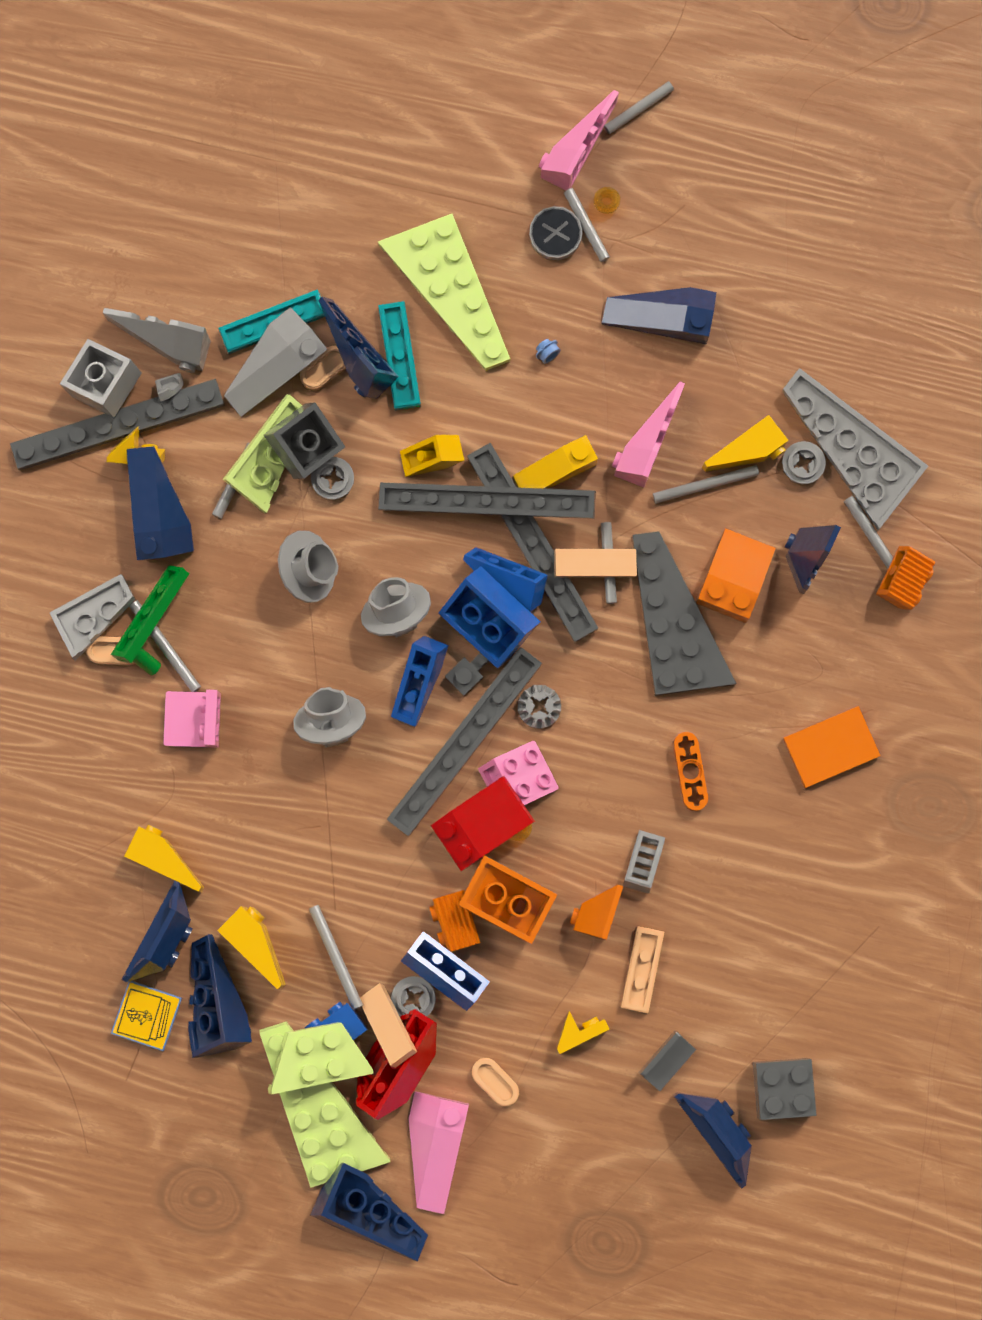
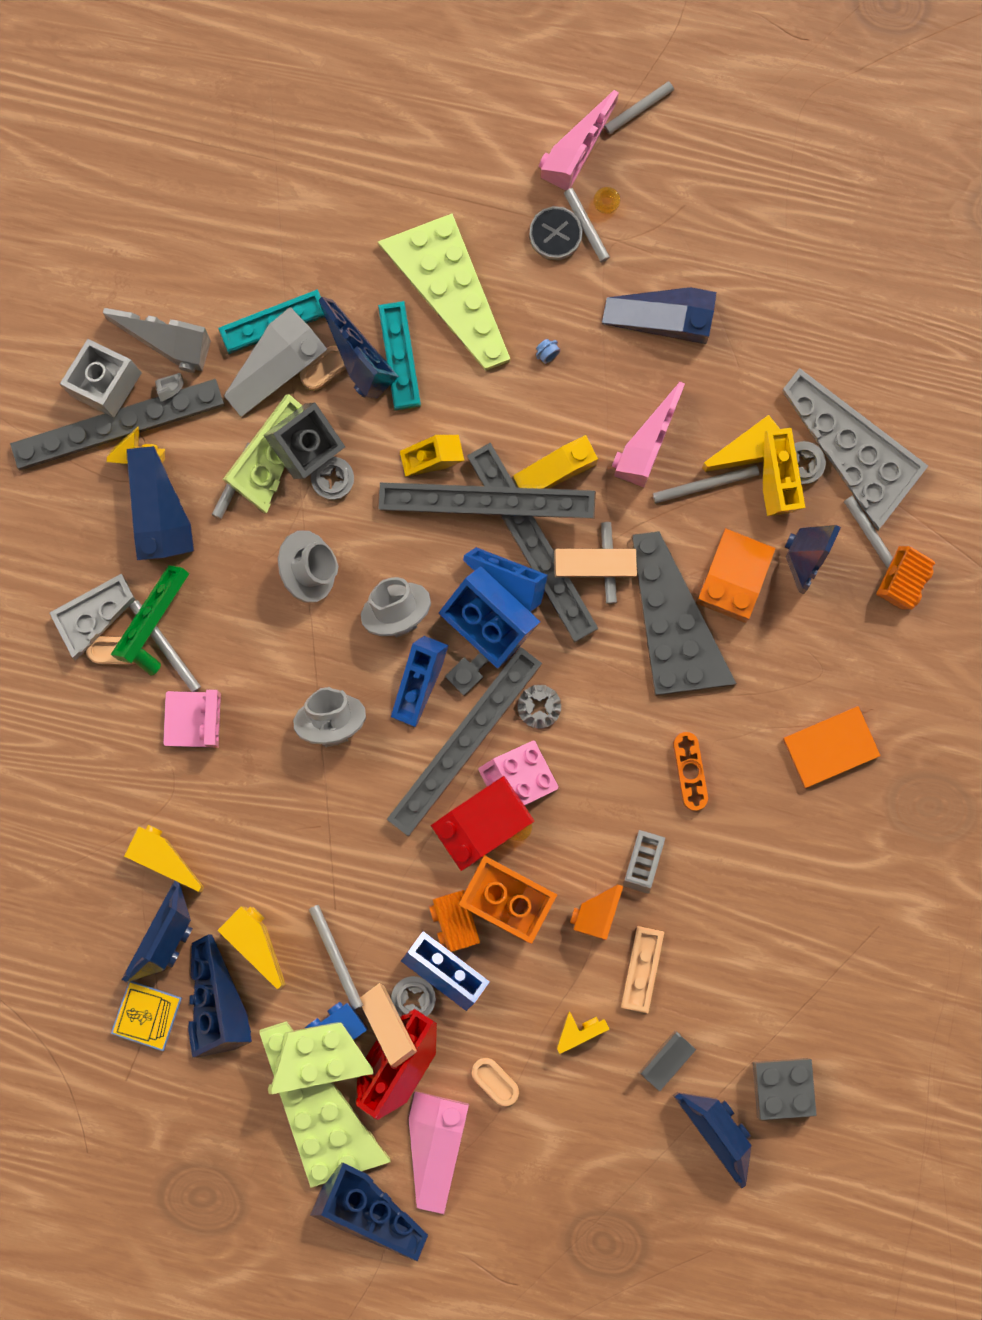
none -> yellow slope [763,428,806,516]

